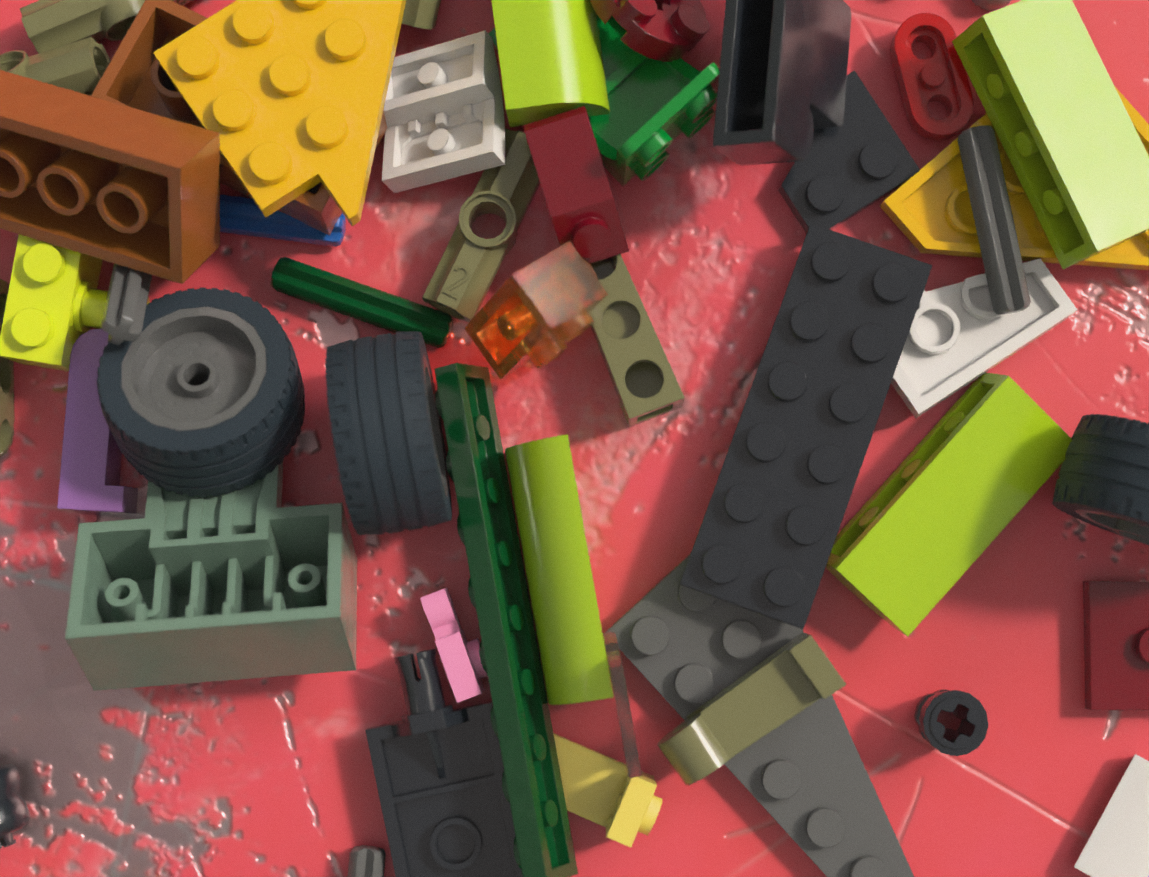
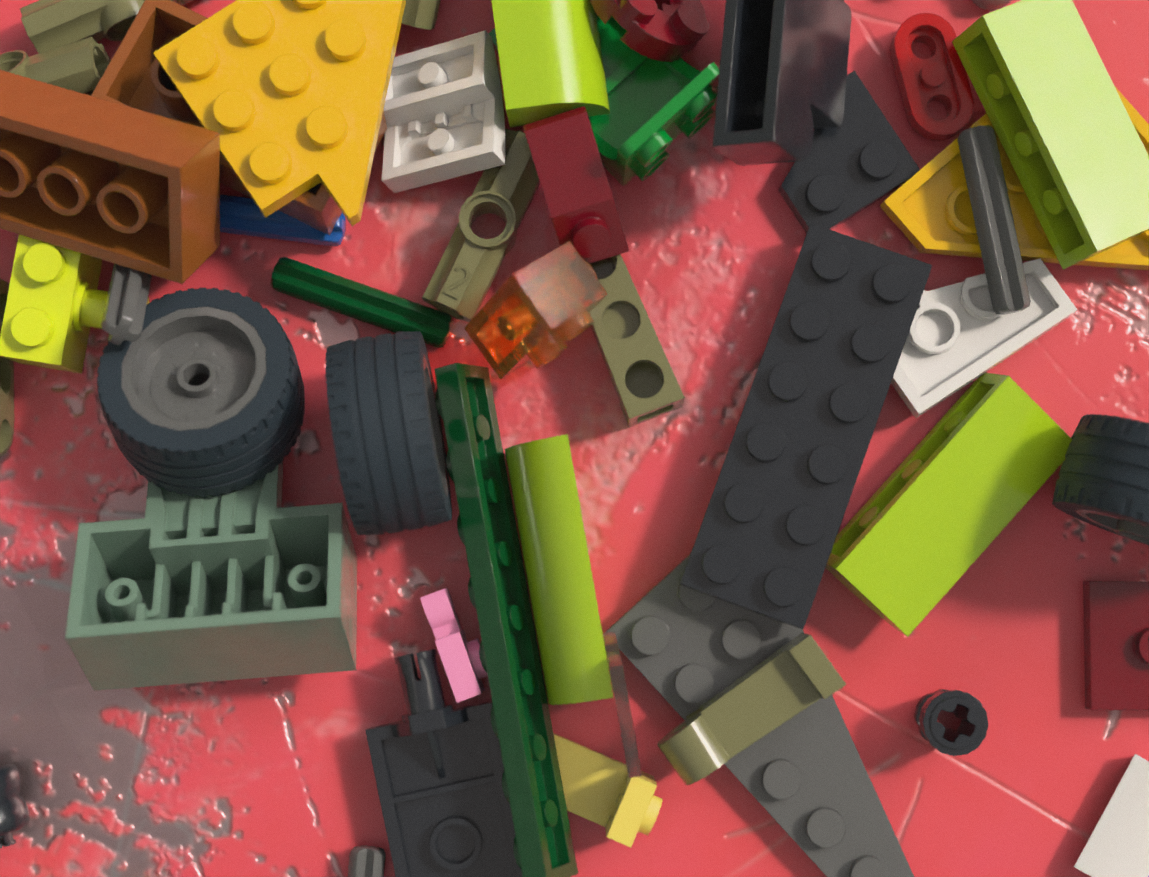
medium lavender leg [57,329,138,514] -> none

